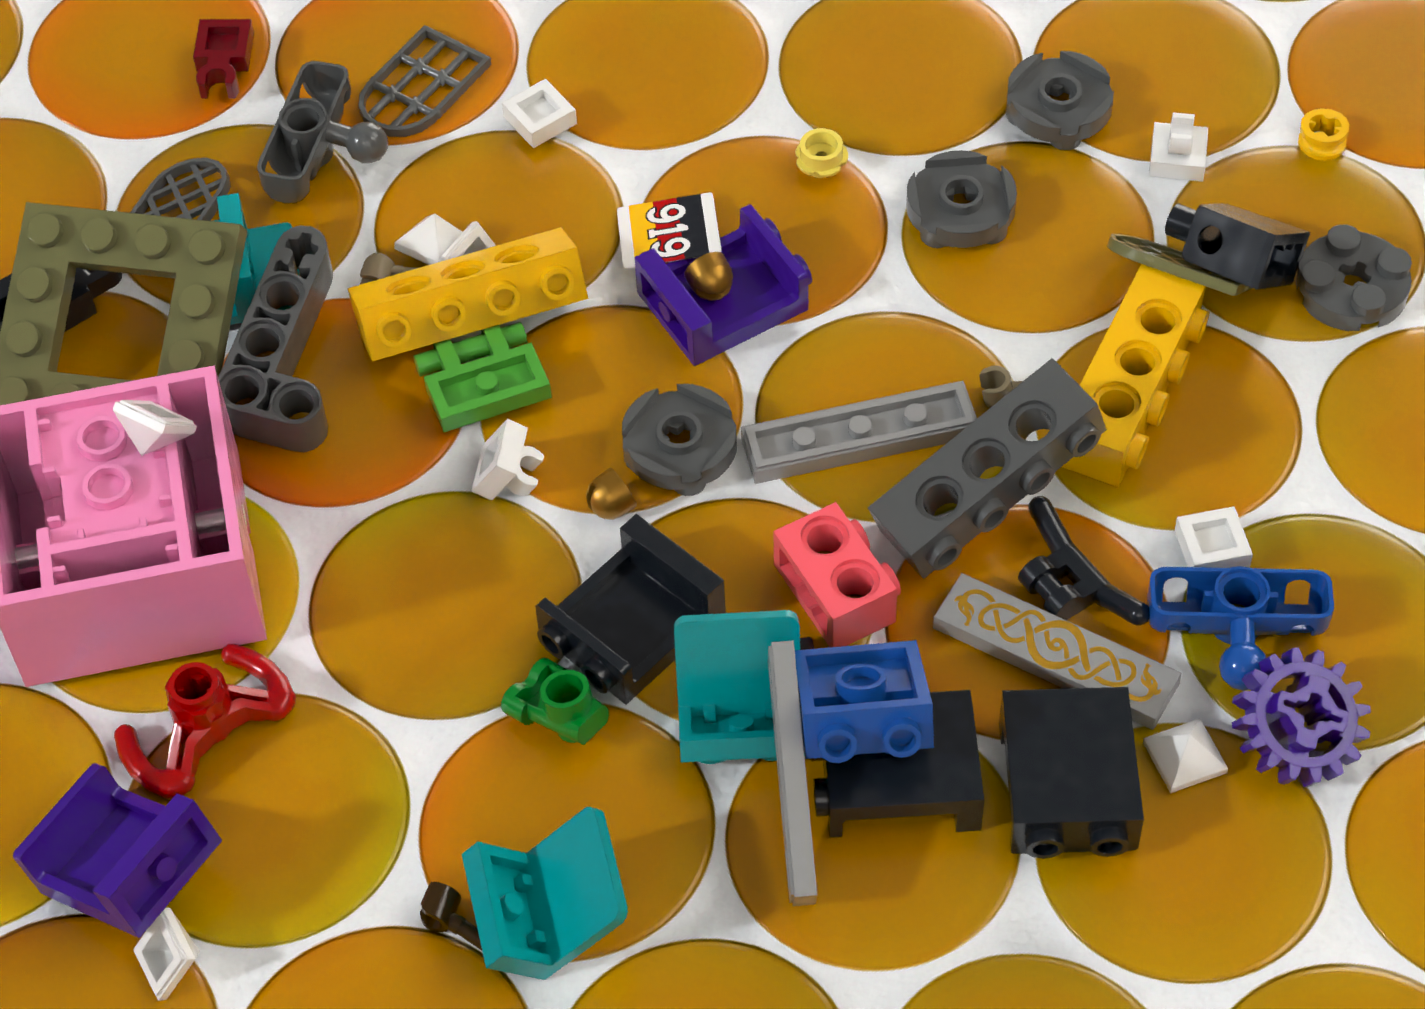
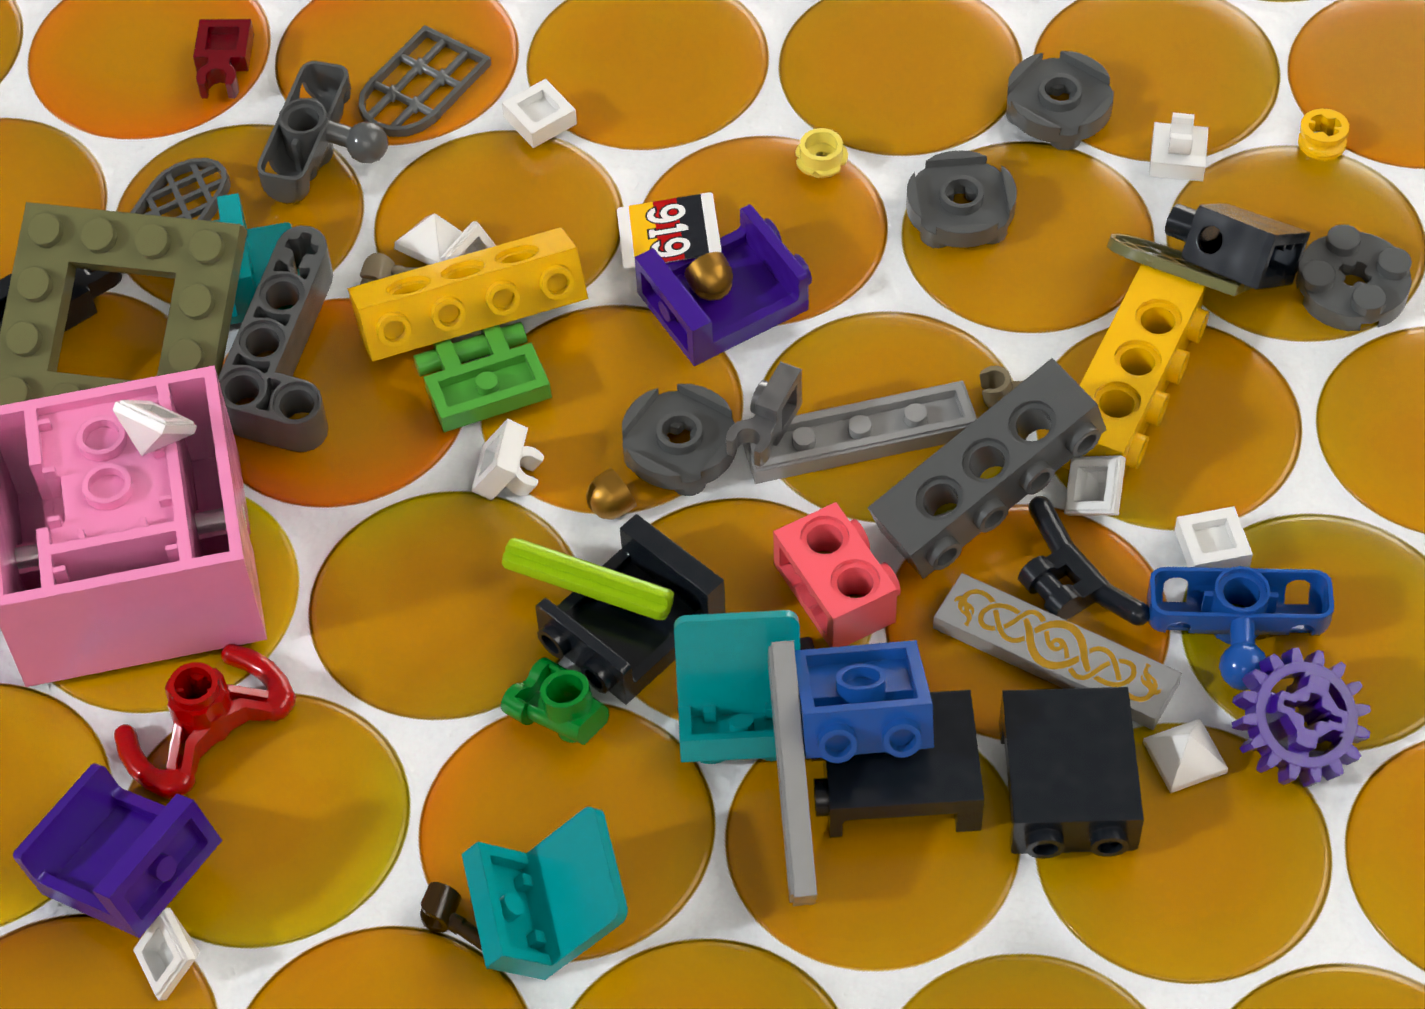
none -> lime axle [502,538,674,620]
none -> flat silver plate [726,361,802,467]
none -> white slope [1064,455,1126,516]

